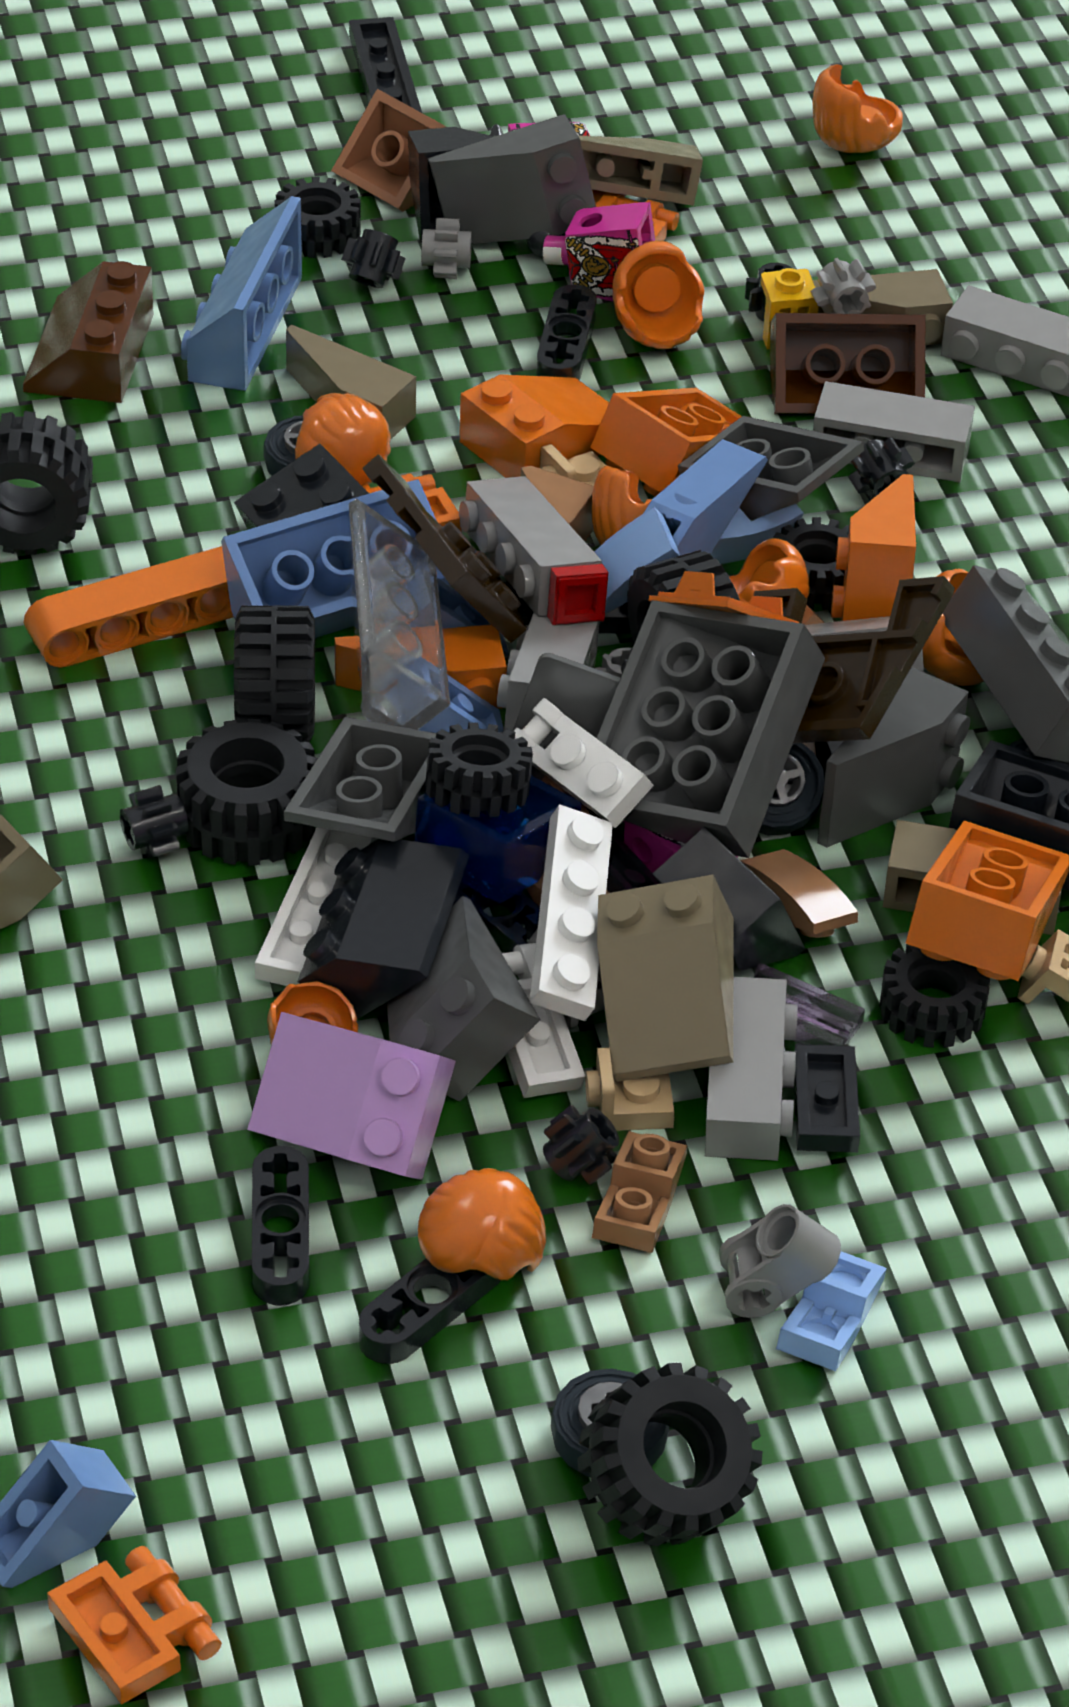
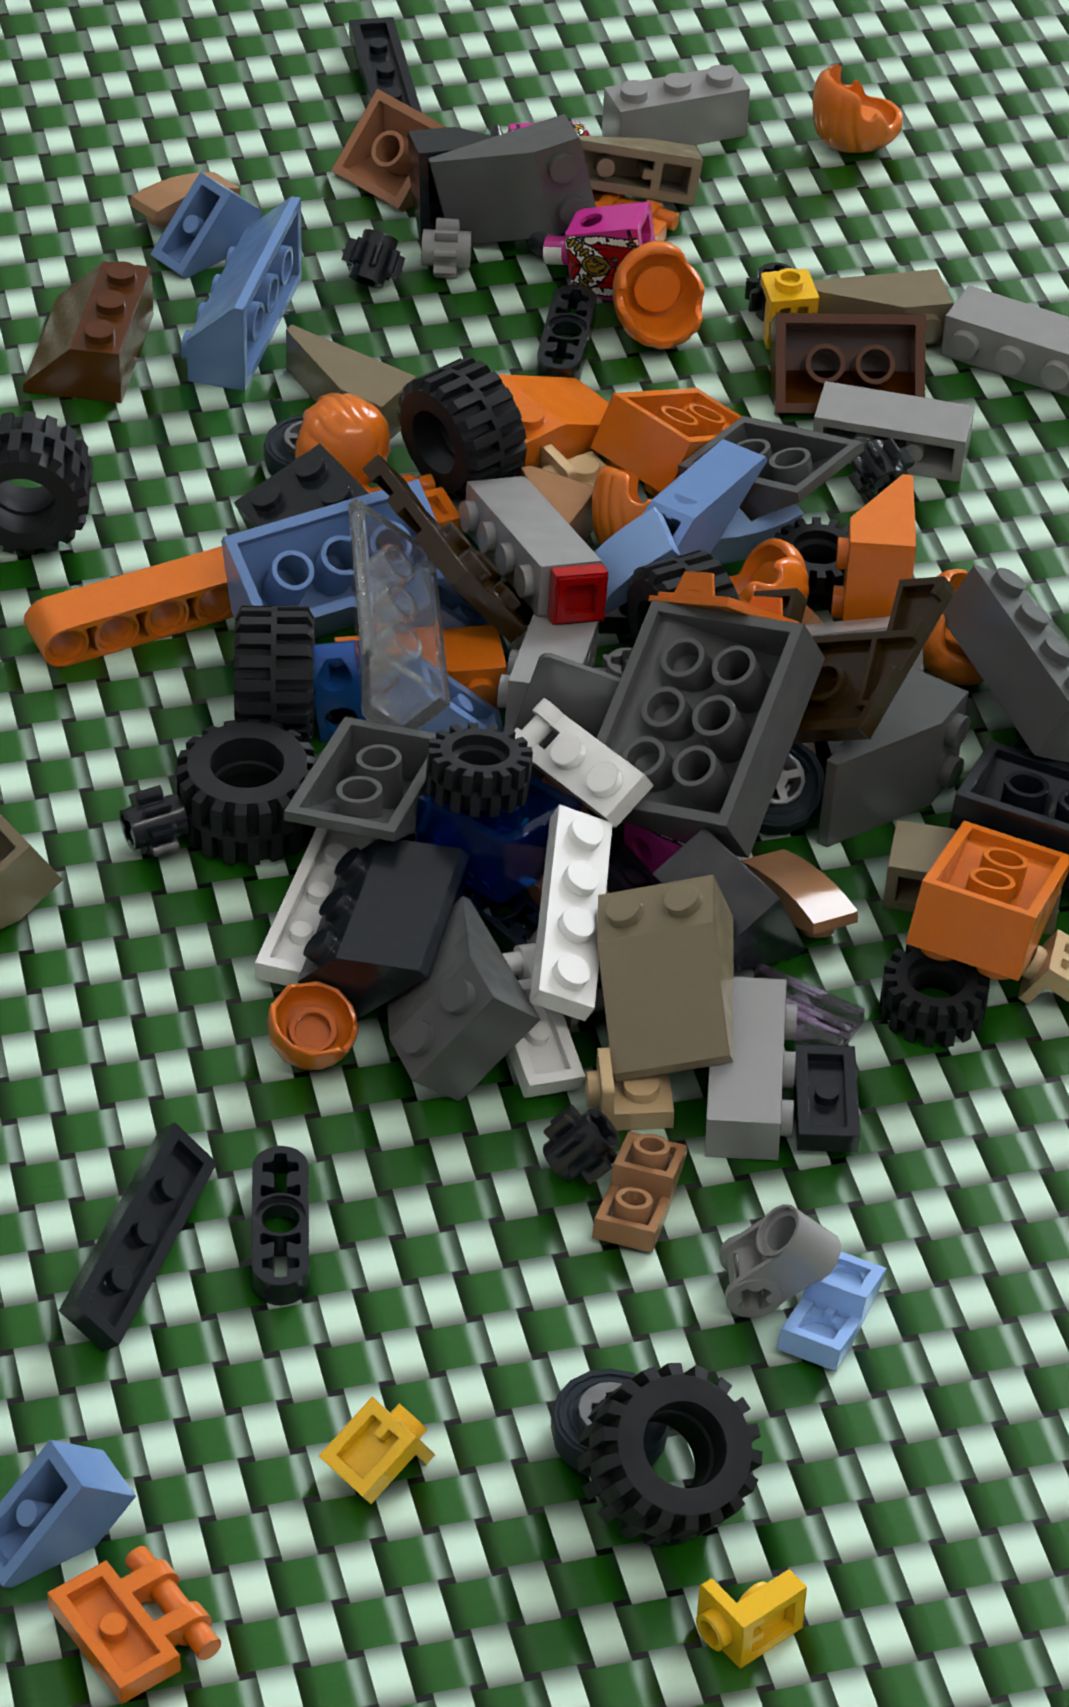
lavender slope [247,1012,456,1180] -> none
black tyre [274,177,361,258] -> none
black beam [359,1259,501,1364] -> none
orange piece [418,1168,546,1280] -> none
light grey gear [811,258,876,314] -> none
none -> black plate [58,1122,217,1352]
none -> medium nougat slope [130,172,241,228]
none -> medium blue slope [150,172,264,279]
none -> blue leg [314,640,369,743]
none -> yellow bracket [319,1397,435,1504]
none -> black tyre [398,357,527,501]
none -> light grey brick [602,65,750,145]
none -> yellow bracket [696,1569,807,1669]

